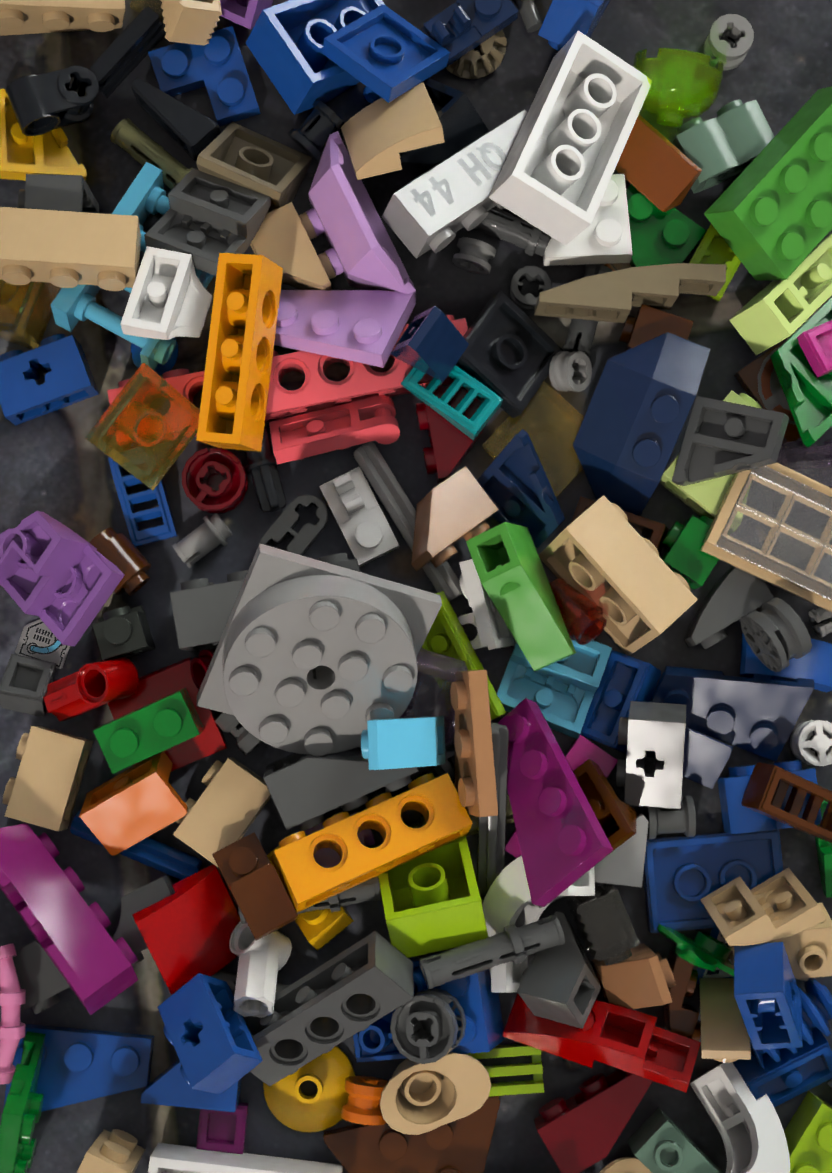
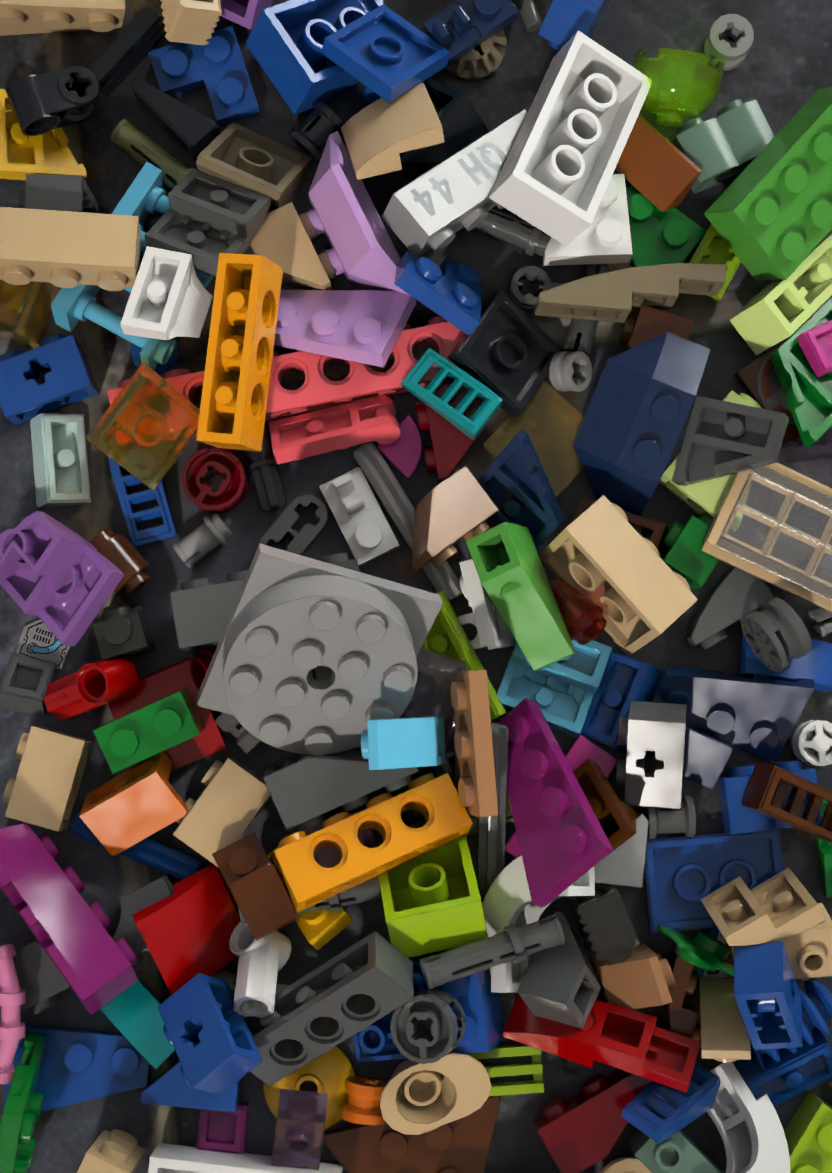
dark blue slope [391,306,469,382] -> none
light grey bush [452,237,497,275] -> none
none -> light aqua slope [30,413,91,508]
none -> teal slope [100,974,175,1069]
none -> clear purple brick [271,1089,328,1170]
none -> dark pink tile [376,415,421,480]
none -> blue plate [394,251,482,336]
none -> blue slope [621,1062,720,1144]

